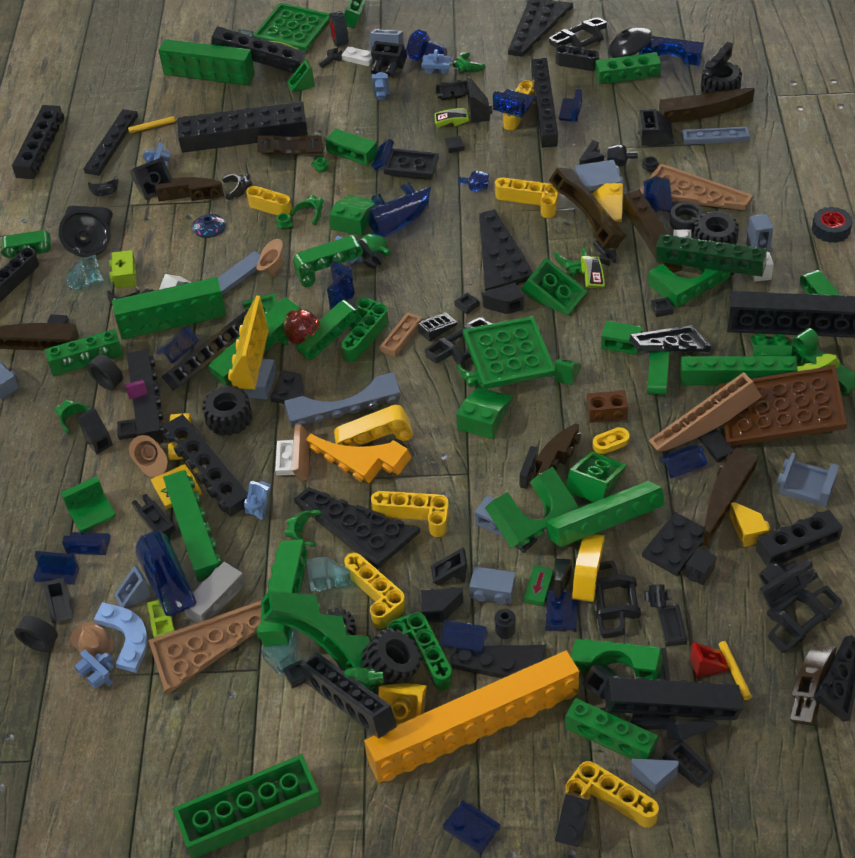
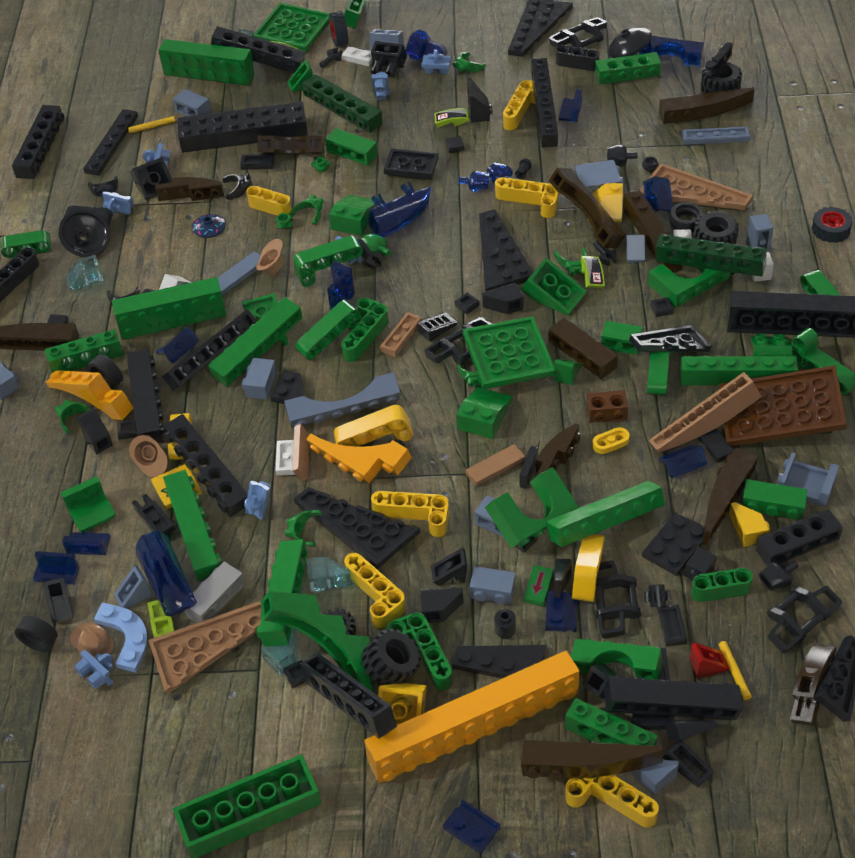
lime brick [109,250,136,289] -> none
magenta slope [125,380,148,399] -> none
black tyre [202,385,252,436] -> none
yellow slope [228,296,269,390] -> none
clear red cylinder [283,309,320,345] -> none
green helmet [344,667,384,690] -> none
clear blue tile [372,139,394,170] -> none
black hinge [436,80,467,100] -> none
clear blue panel [440,620,488,652] -> none
clear blue bracket [493,89,535,118] -> none
black brick [555,791,592,847] -> none
green slope [566,451,627,503] -> none
black slope [579,140,604,165] -> none
black slope [638,109,674,146] -> none
black hinge [759,559,818,608] -> none
lime slope [797,354,840,371] -> none
none -> light orange arch [46,370,134,420]
none -> medium blue hips [102,191,133,215]
none -> sand blue brick [173,89,211,116]
none -> black tile [240,154,275,170]
none -> dark green brick [302,74,383,133]
none -> medium nougat tile [466,444,525,487]
none -> clear blue piece [486,162,513,185]
none -> black pin [515,158,532,179]
none -> dark brown slope [521,740,663,780]
none -> dark brown brick [548,318,618,380]
none -> sand blue slope [625,235,645,263]
none -> green beam [691,568,753,602]
none -> green brick [742,479,807,520]

